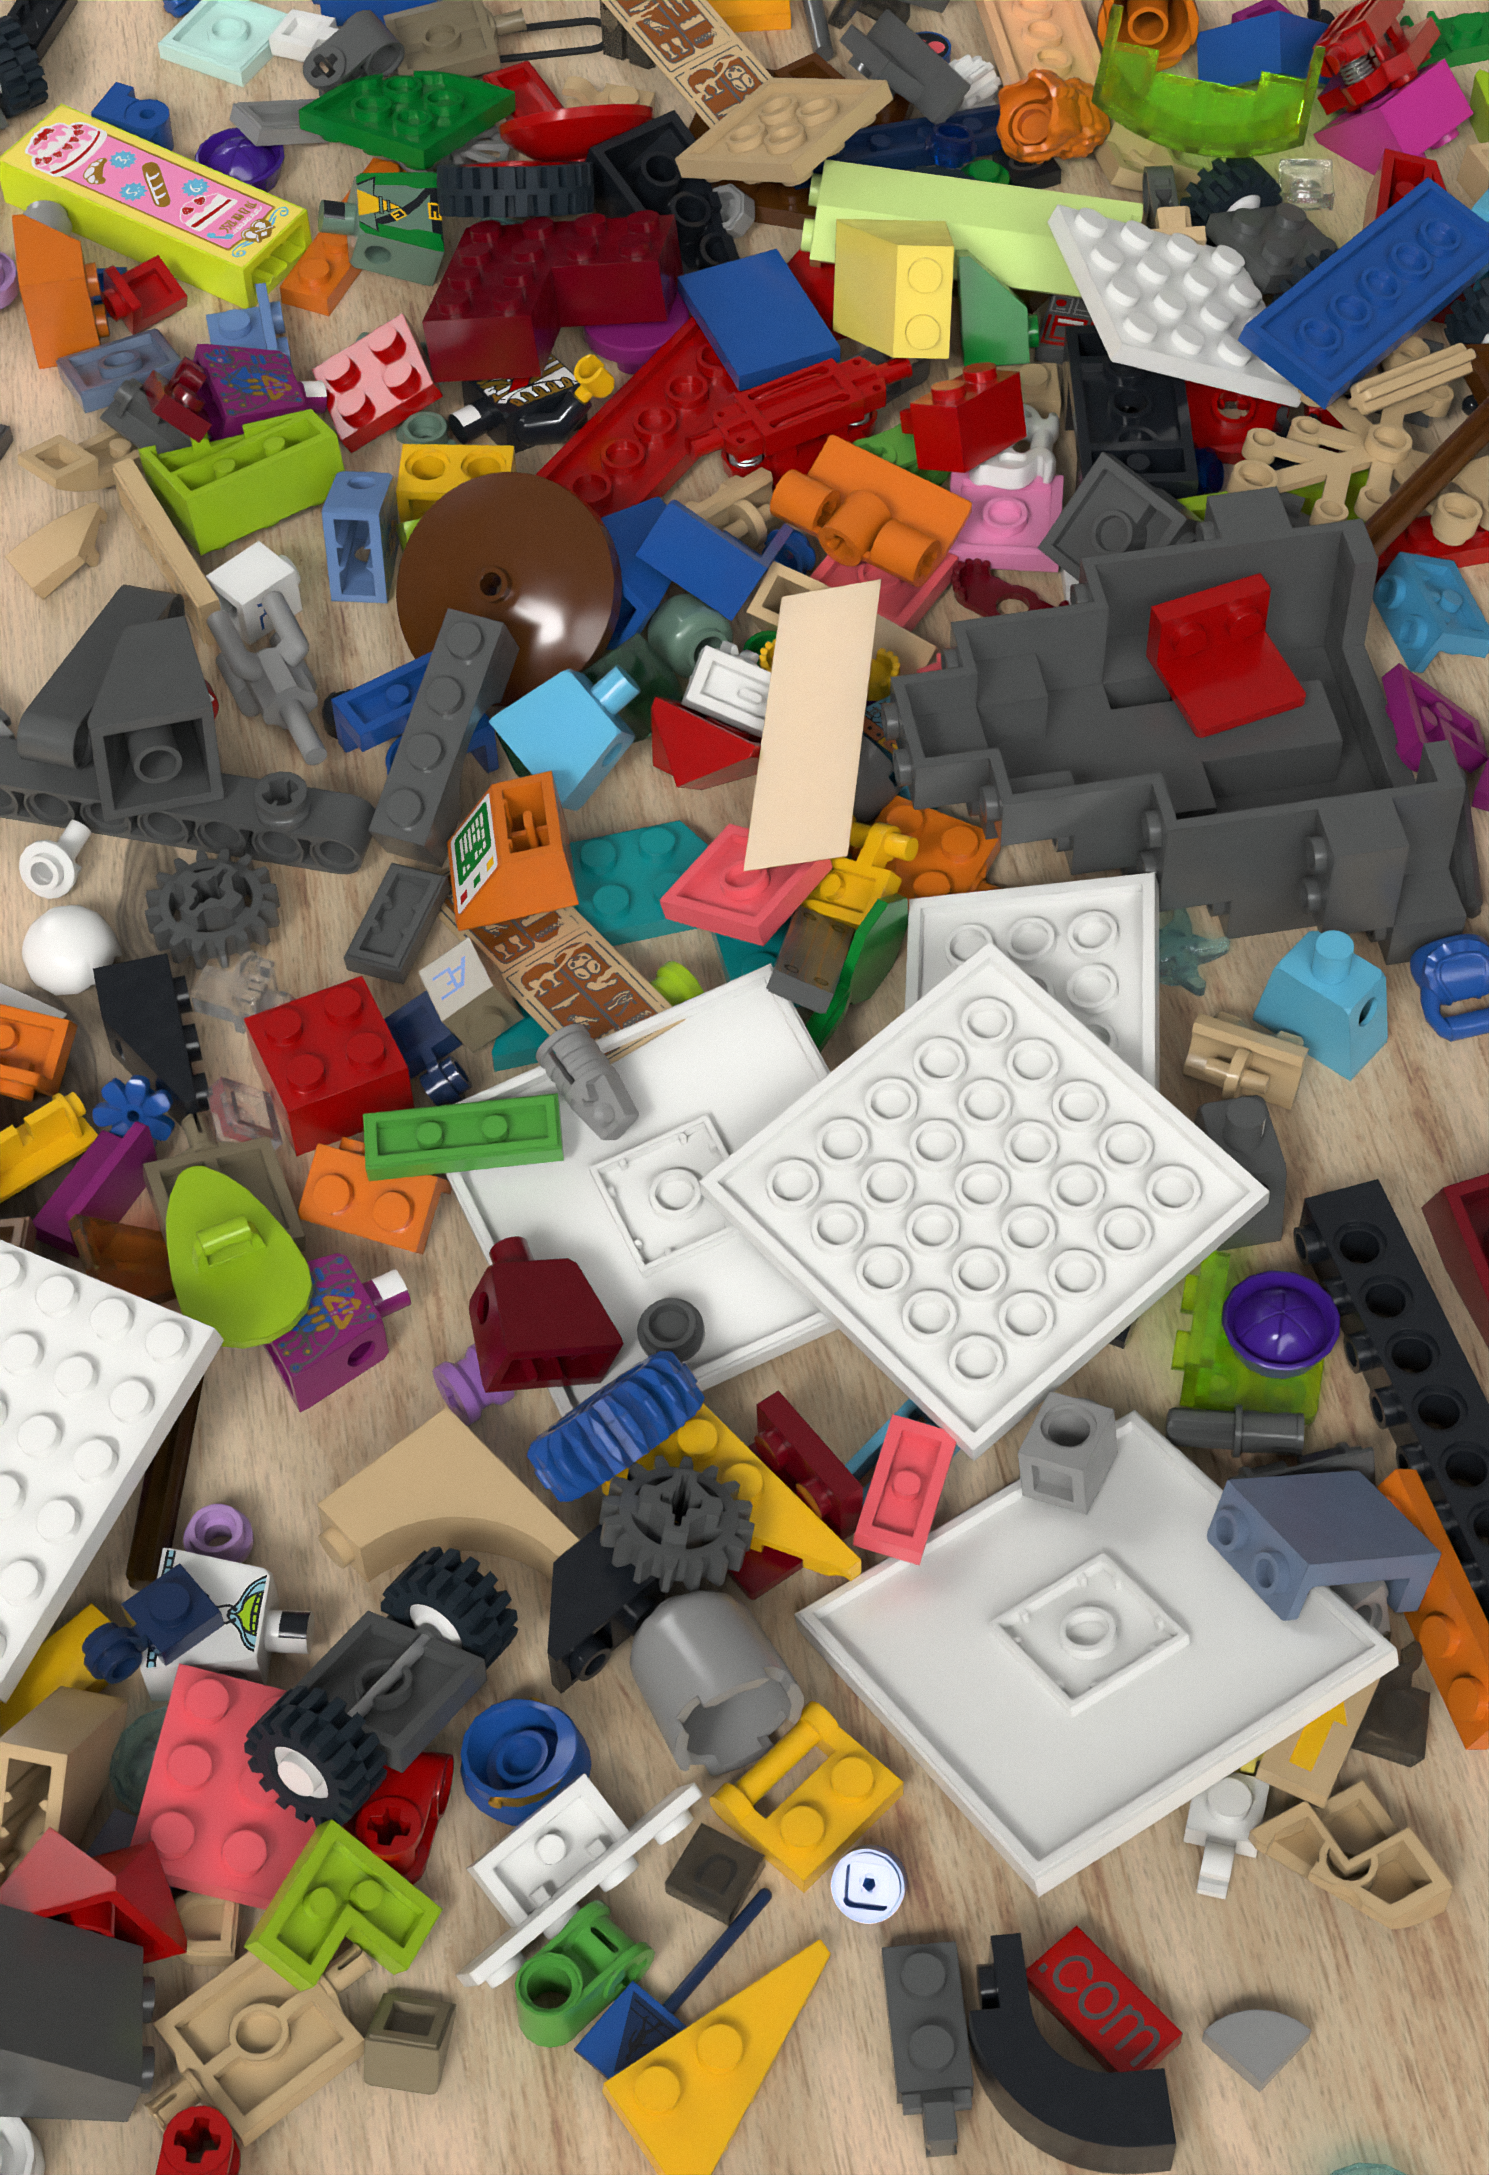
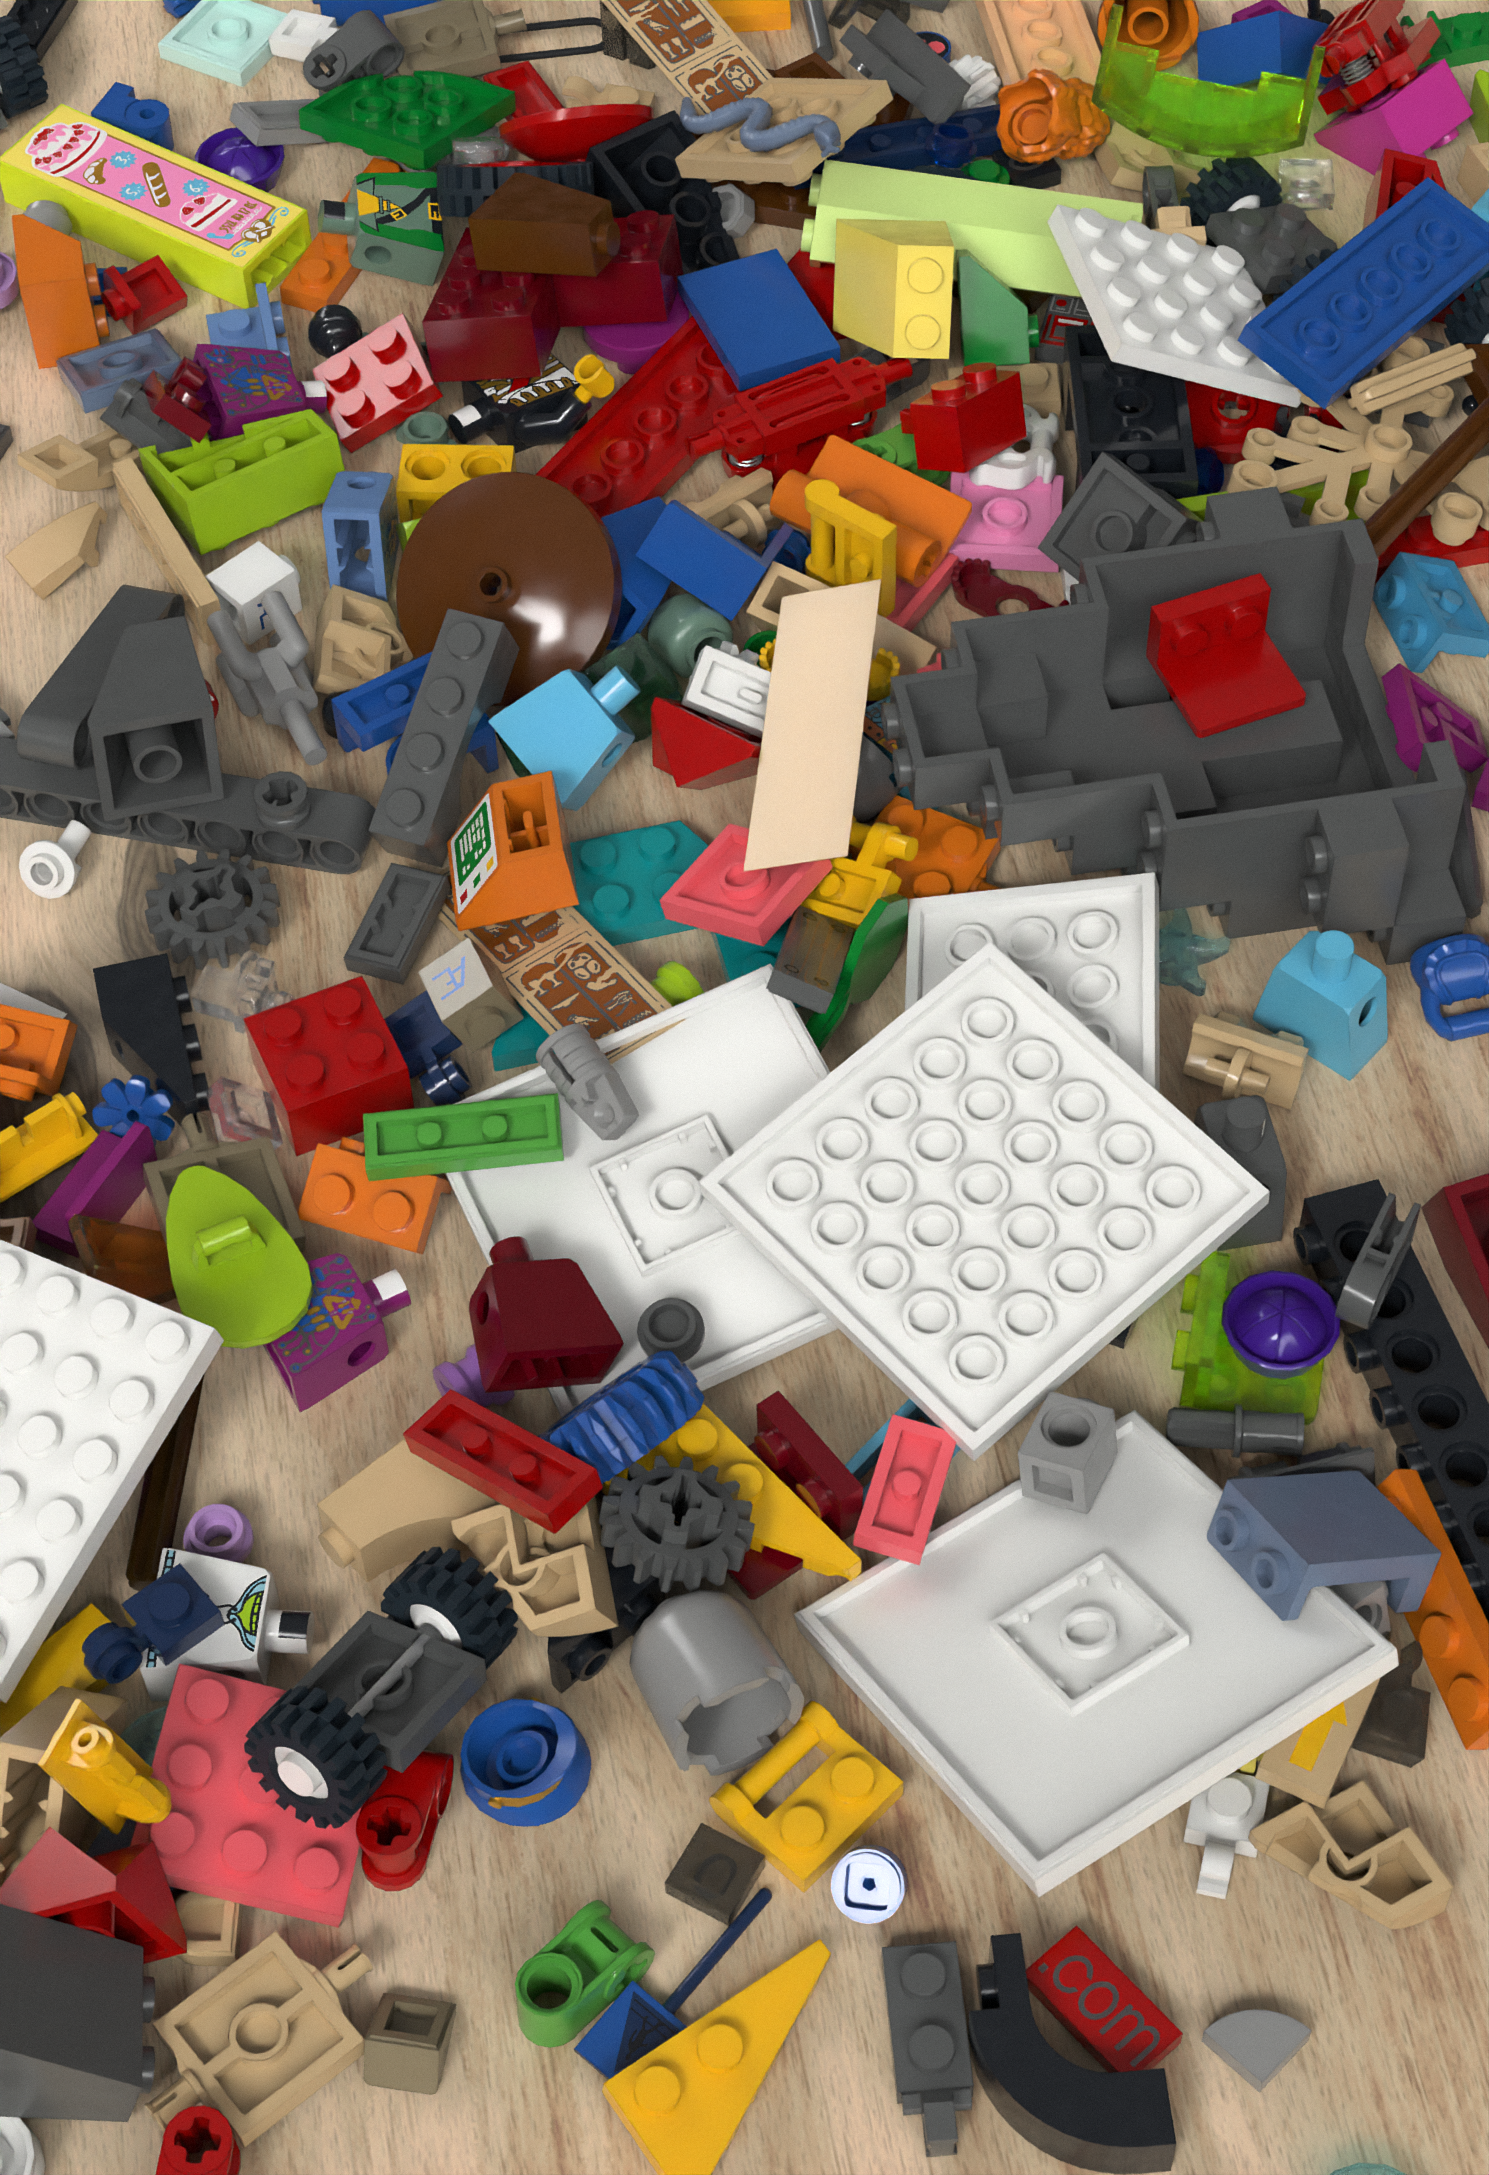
white hair [22,905,122,996] -> none
lime plate [244,1819,443,1992] -> none
white bracket [456,1773,703,1989] -> none
none -> yellow hinge [38,1698,172,1835]
none -> black plate [308,304,362,359]
none -> tan slope [312,584,413,695]
none -> red plate [403,1389,603,1534]
none -> tan slope [451,1497,618,1637]
none -> clear tile [452,136,505,163]
none -> reddish brown slope [468,173,620,277]
none -> sand blue animal [680,97,841,158]
none -> yellow plate [805,479,897,618]
none -> dark grey piece [1335,1192,1421,1330]

